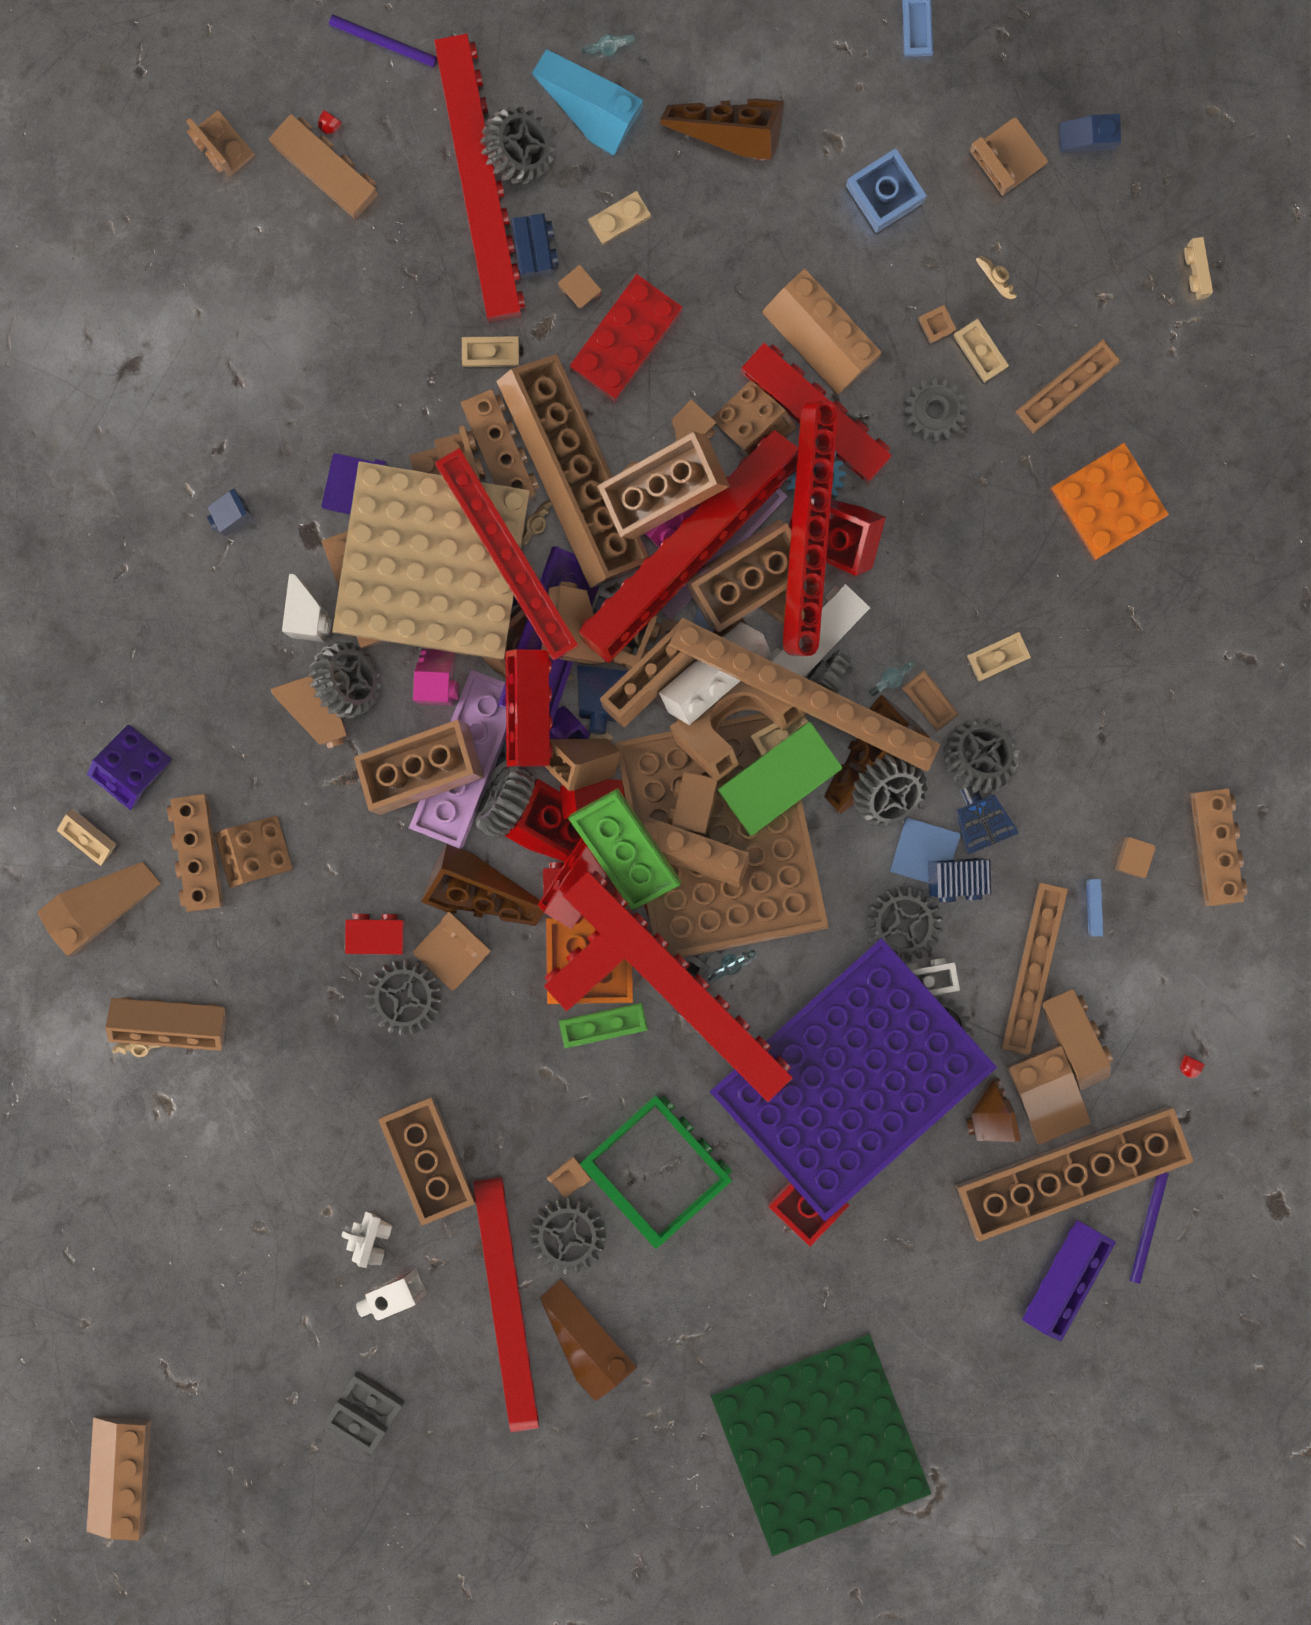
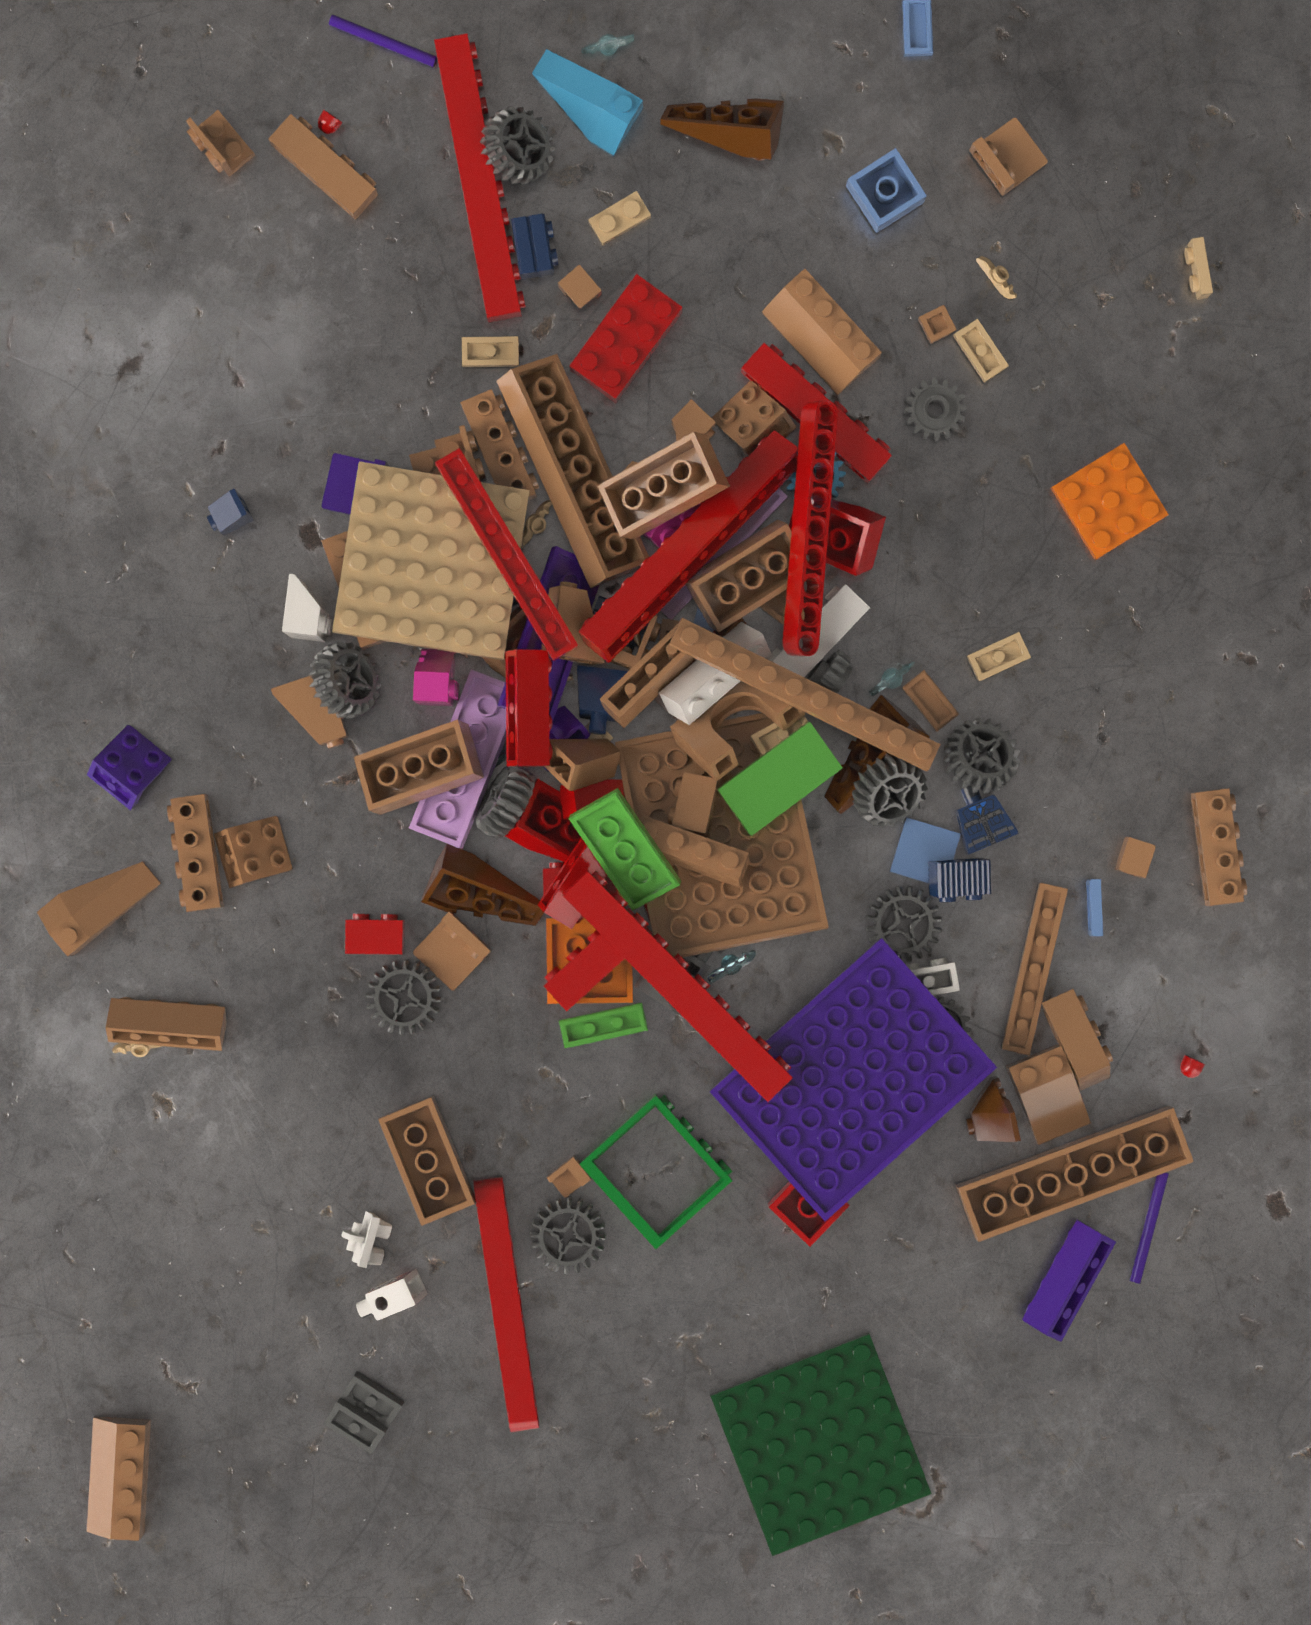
tan plate [57,808,116,866] -> none
reddish brown wedge [540,1278,637,1401] -> none
medium nougat tile [1015,339,1121,434] -> none
dark blue slope [1059,114,1121,152] -> none

